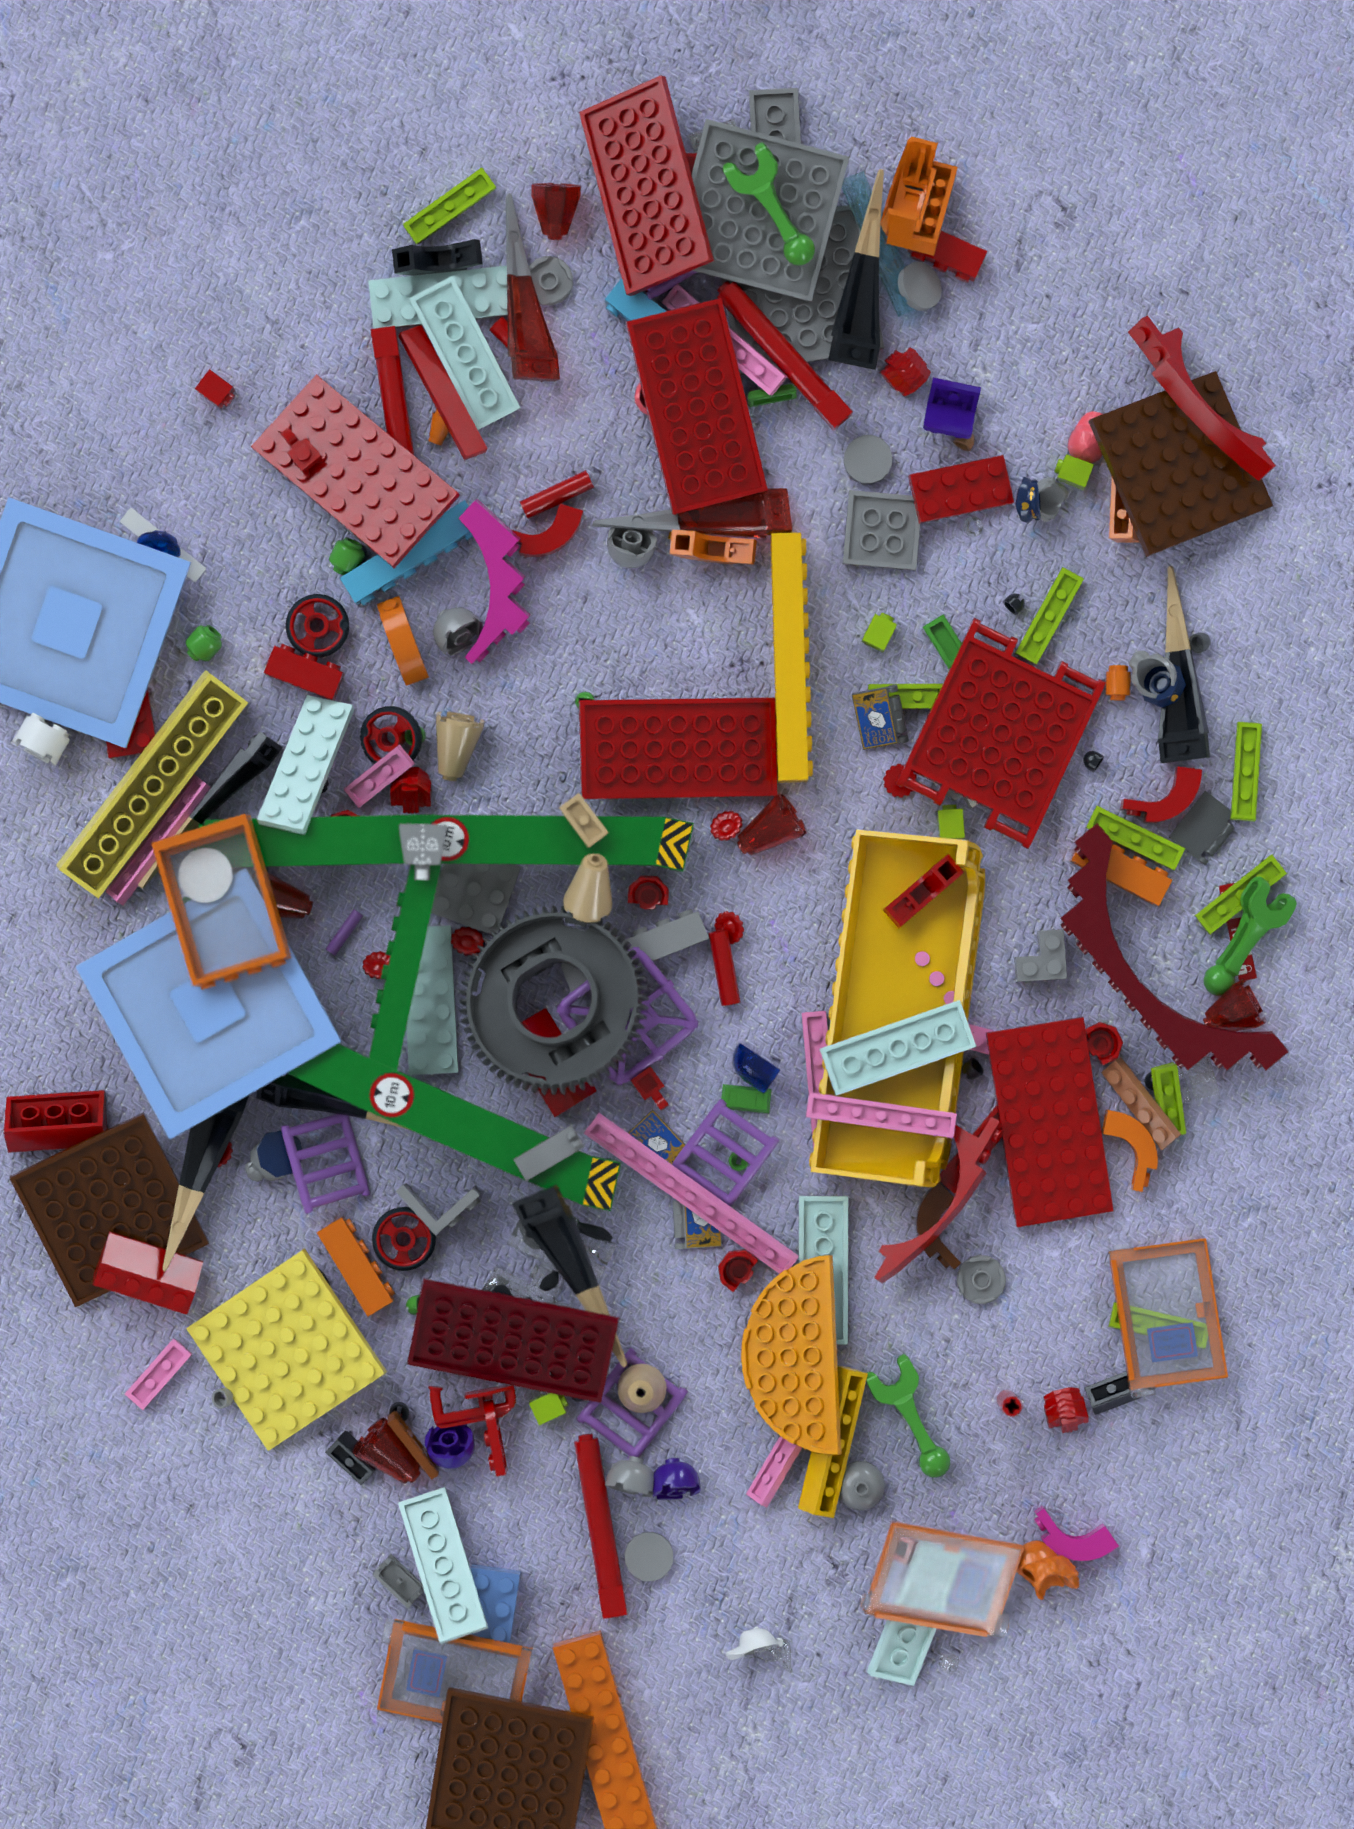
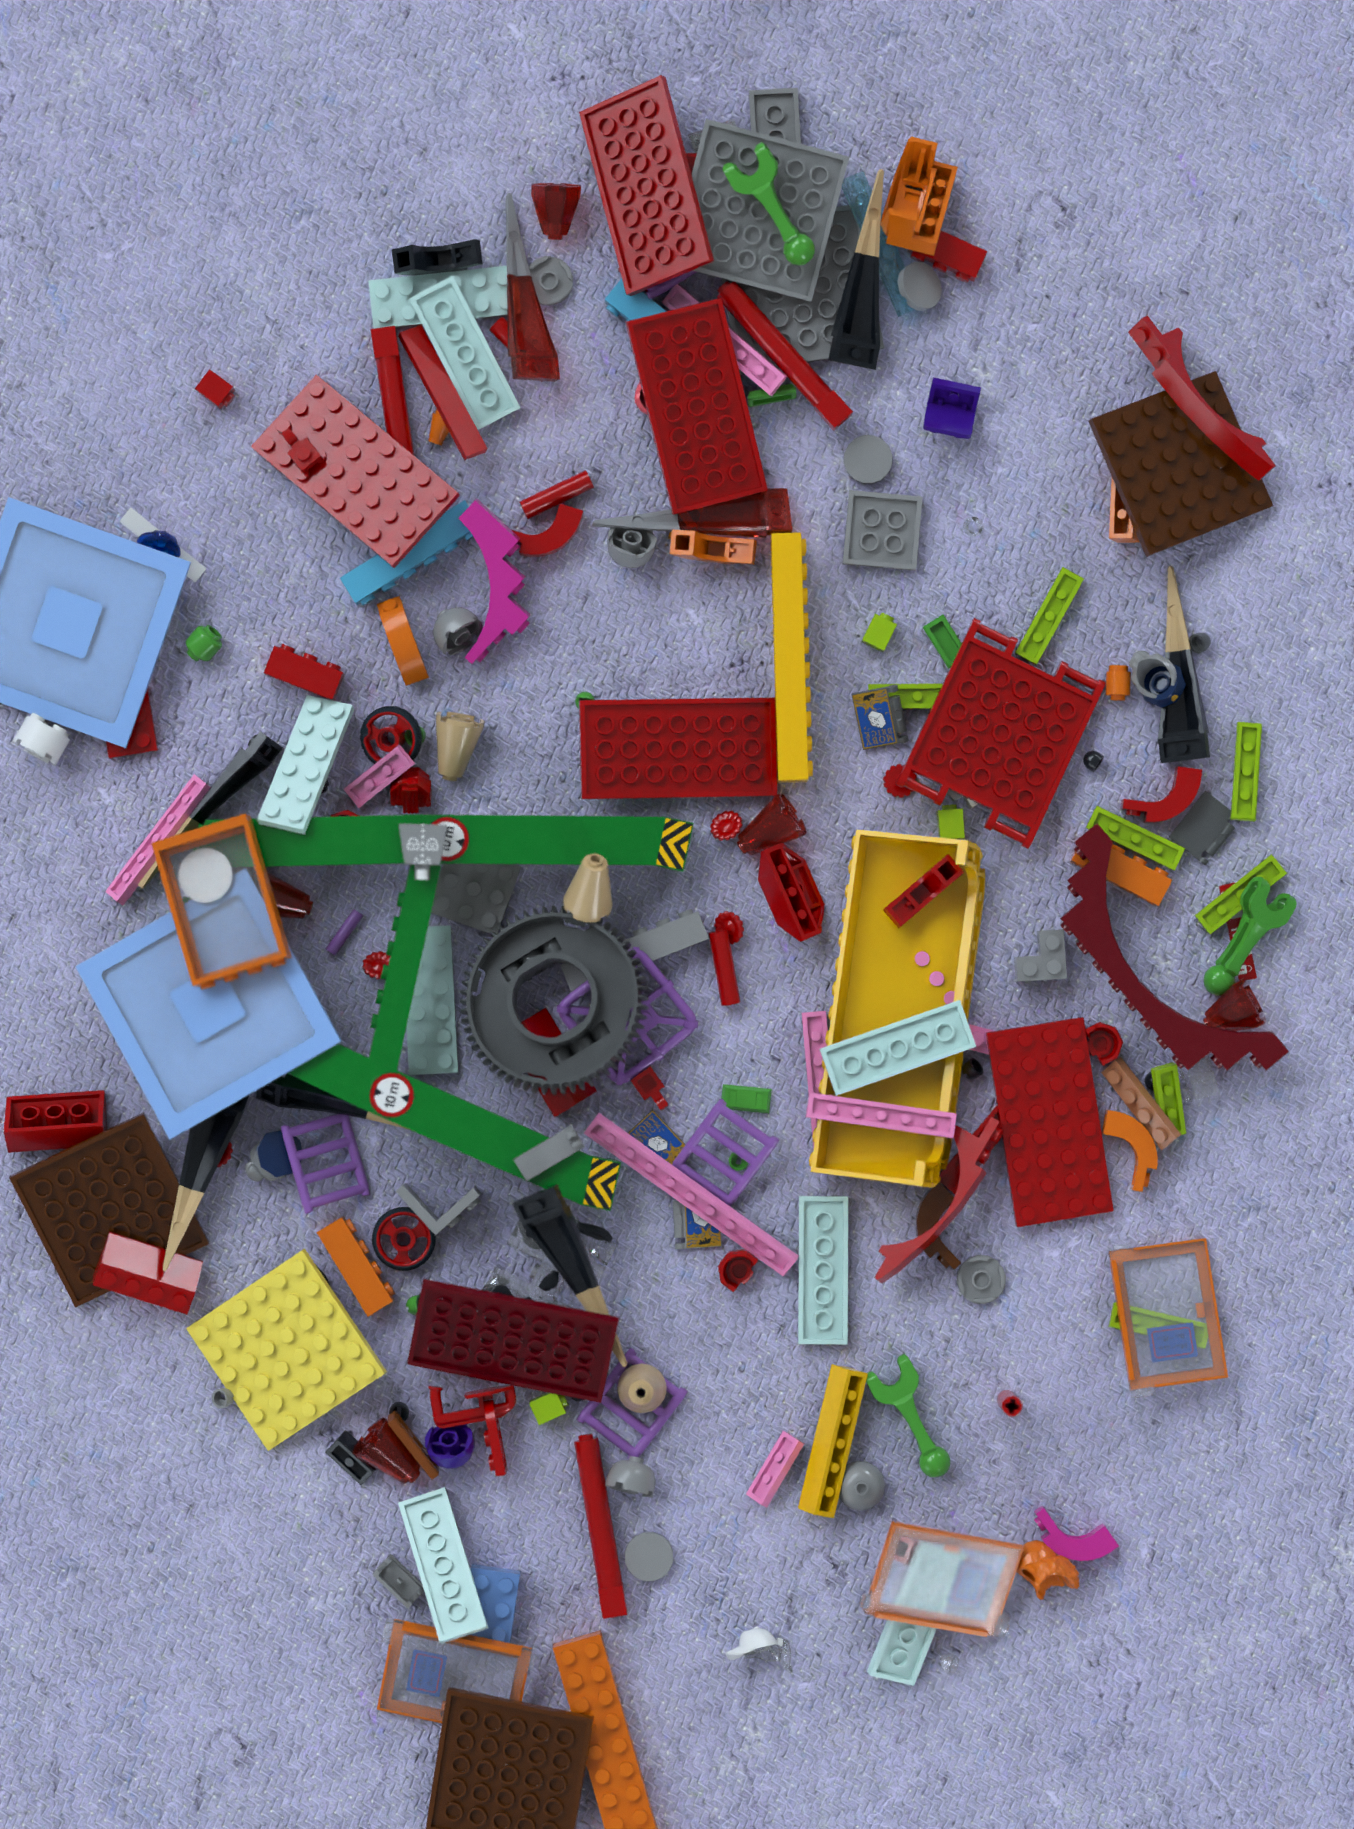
light yellow brick [56,670,248,899] -> none
bright pink plate [125,1338,192,1410] -> none
red wheel [286,594,349,658] -> none
bright green head [329,537,365,575] -> none
lime plate [402,167,497,245] -> none
red piece [451,927,484,956] -> none
tan plate [559,793,608,848] -> none
red hair [628,875,669,910] -> none
dark purple cylinder [653,1458,701,1500] -> none
clear blue brick [732,1042,780,1094] -> none
light orange plate [741,1255,841,1455] -> none
red hair [879,347,931,397] -> none
red plate [908,455,1014,524] -> none
medium nougat hinge [953,434,975,451] -> none
black hinge [1003,593,1025,615] -> none
piece [1015,477,1068,524] -> none
red hair [1043,1387,1089,1434] -> none
lime brick [1054,454,1094,490] -> none
coral piece [1067,411,1102,463] -> none
black slope [1084,1371,1140,1415] -> none
none -> red wedge [758,843,825,942]

